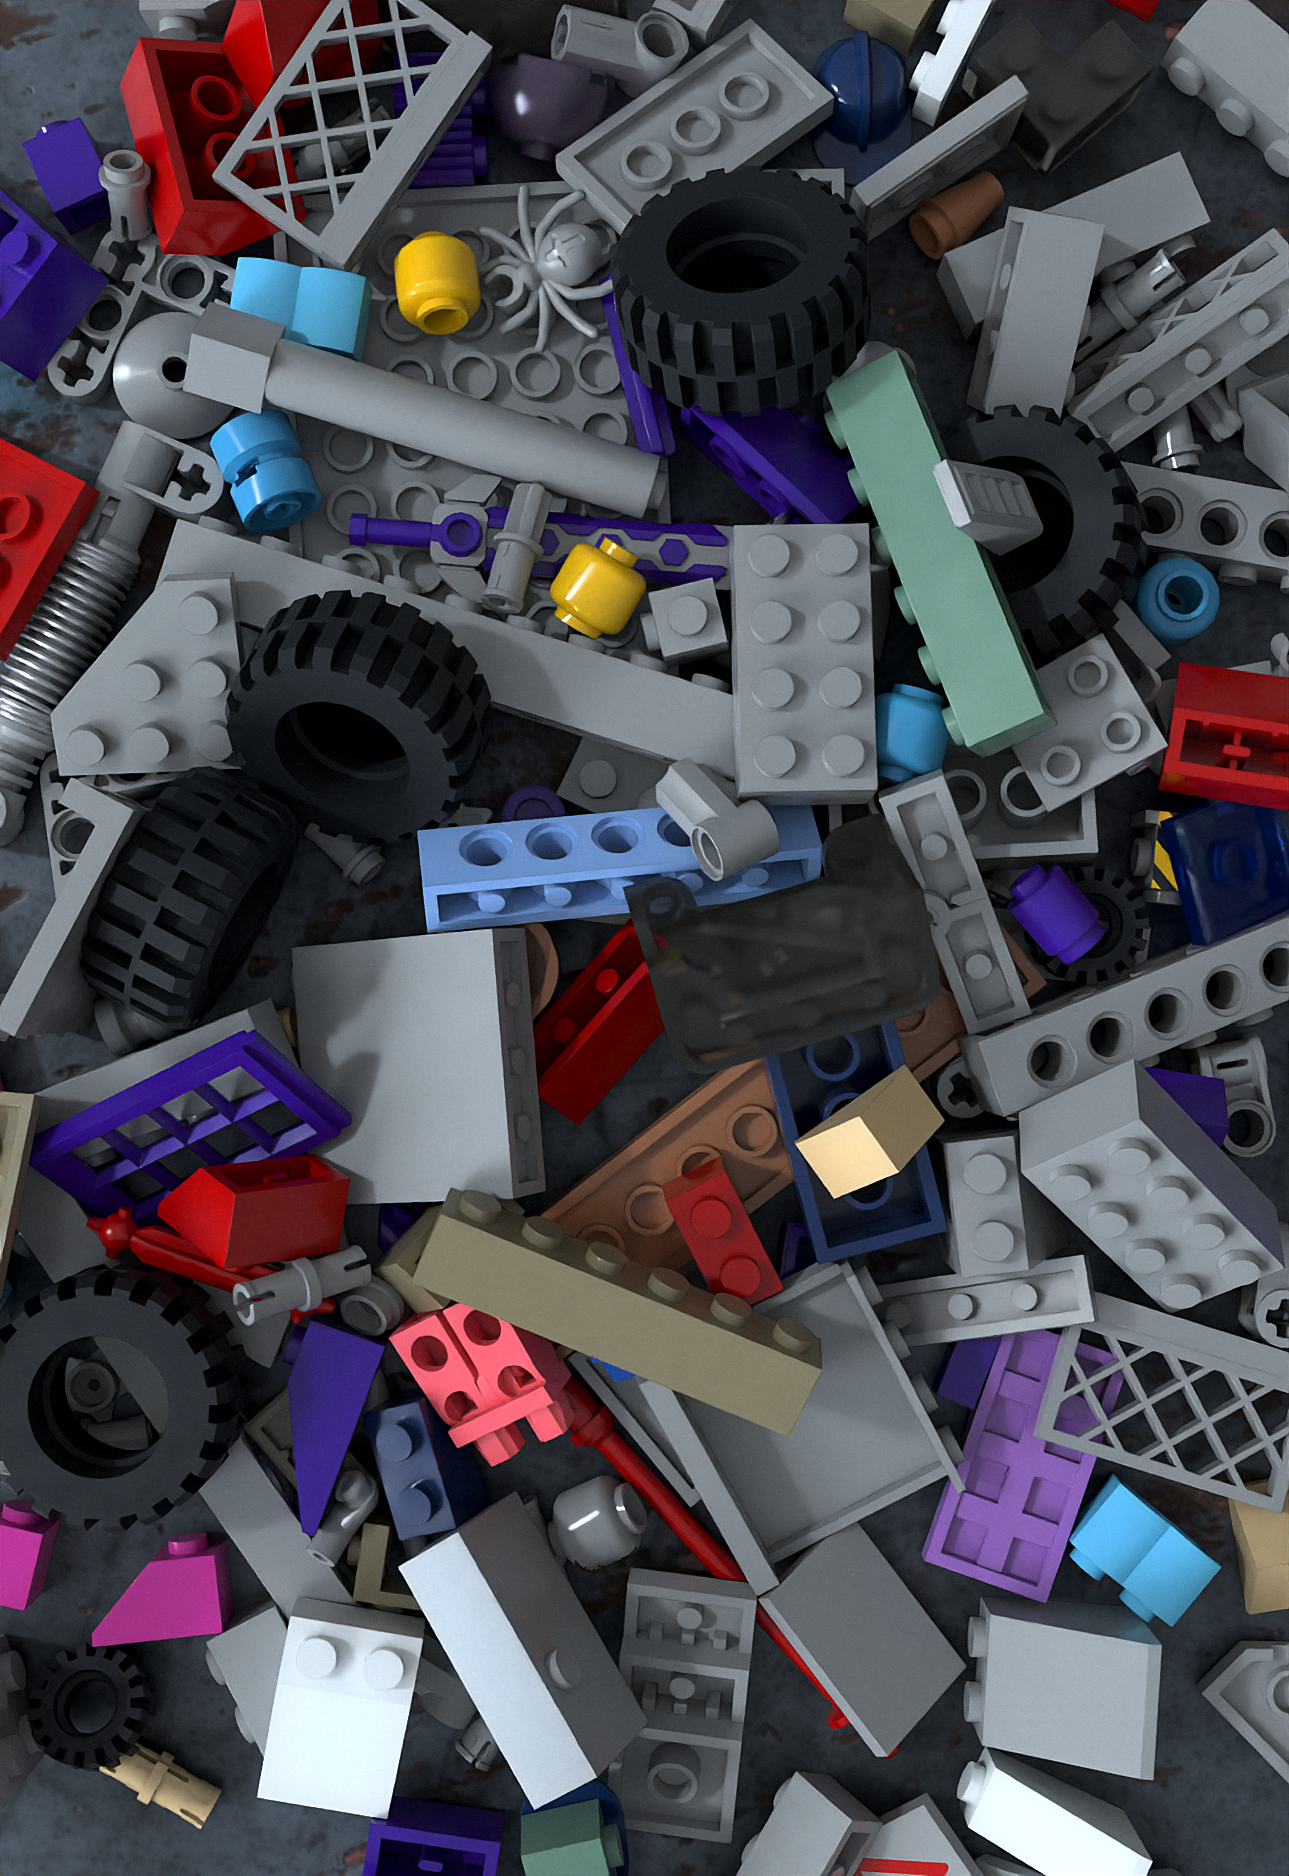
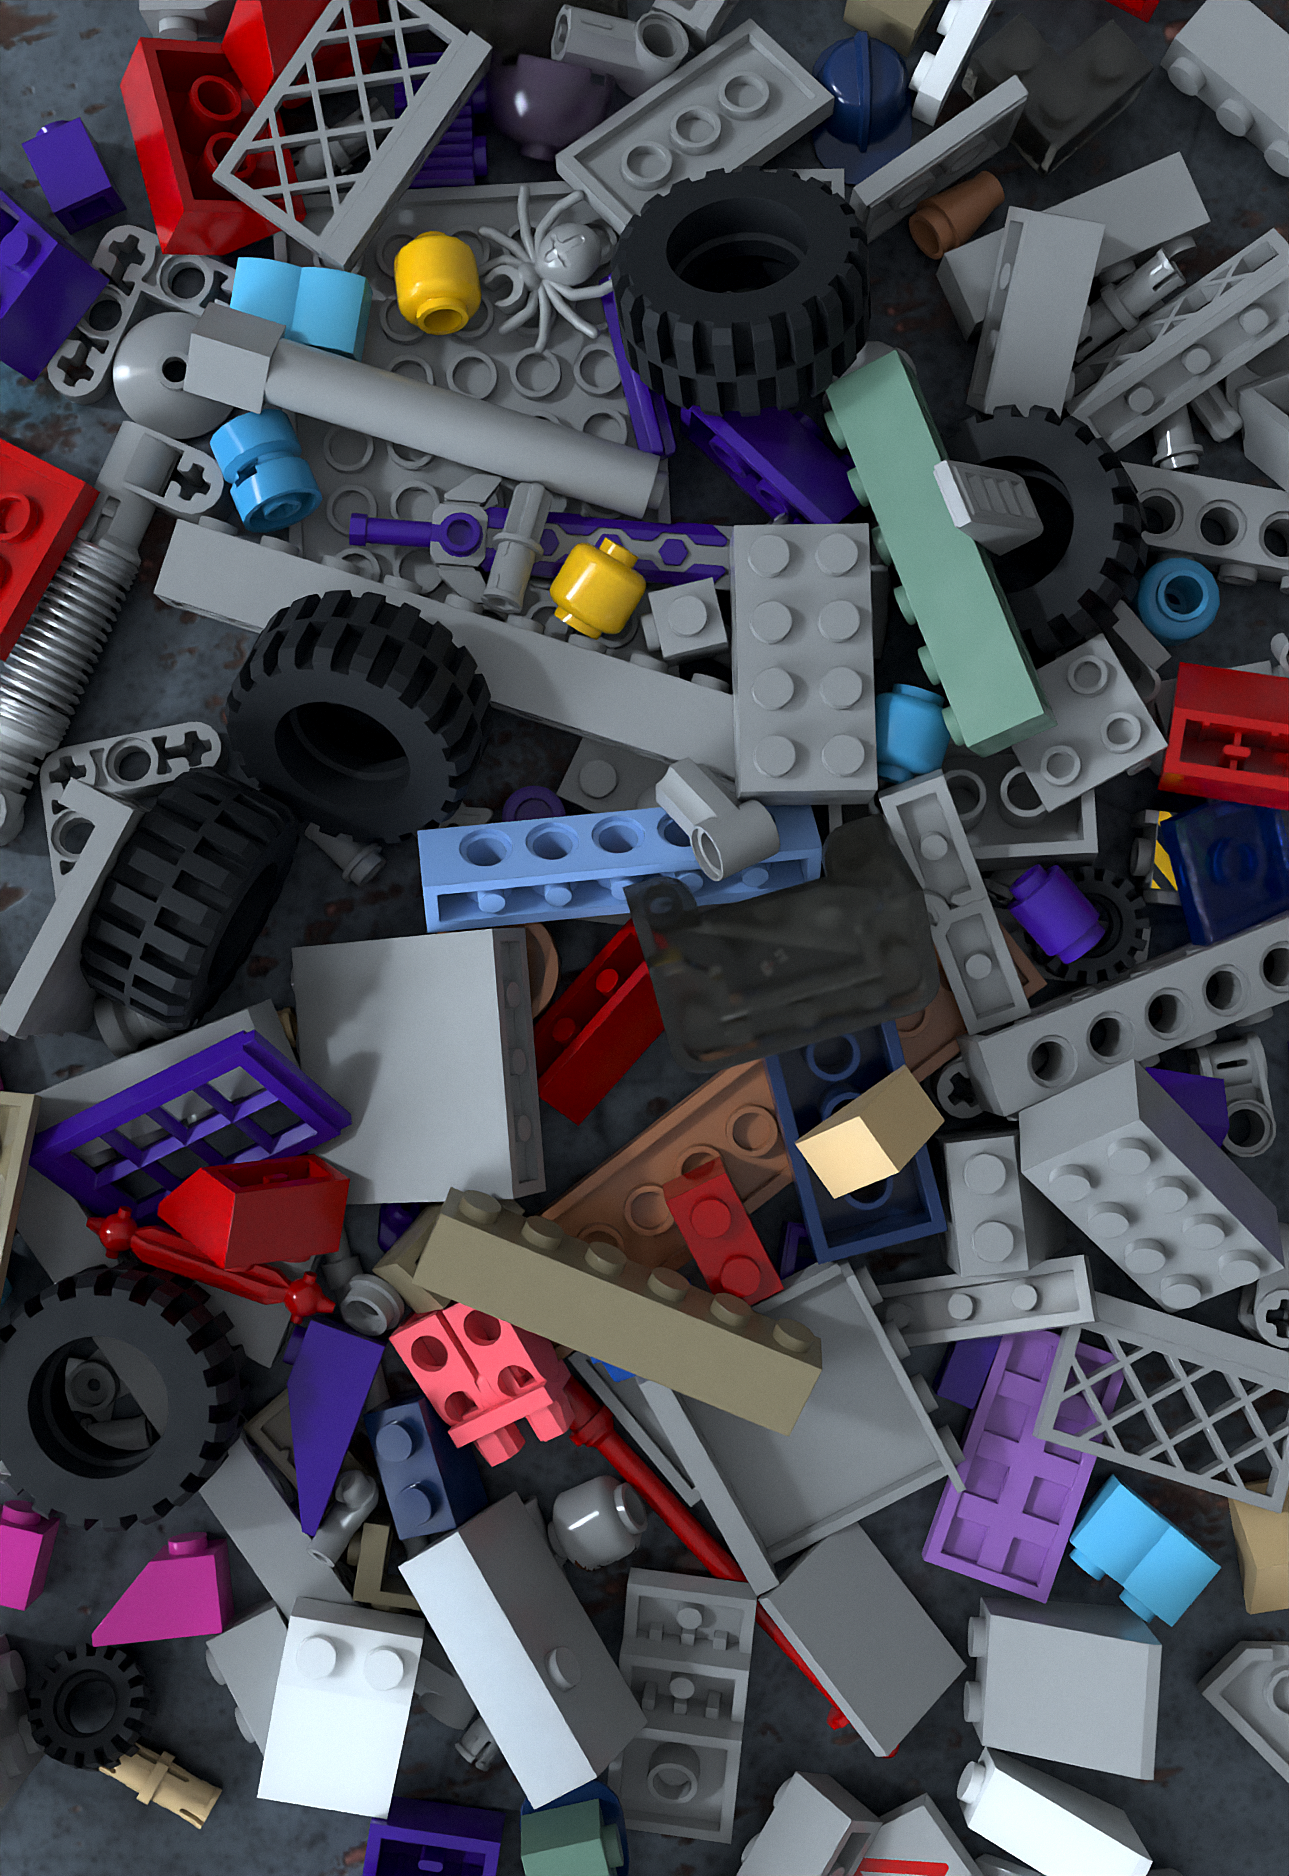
light grey plate [50,572,245,776] -> none
light grey pin [98,150,153,241] -> none
light grey pin [233,1245,371,1326] -> none

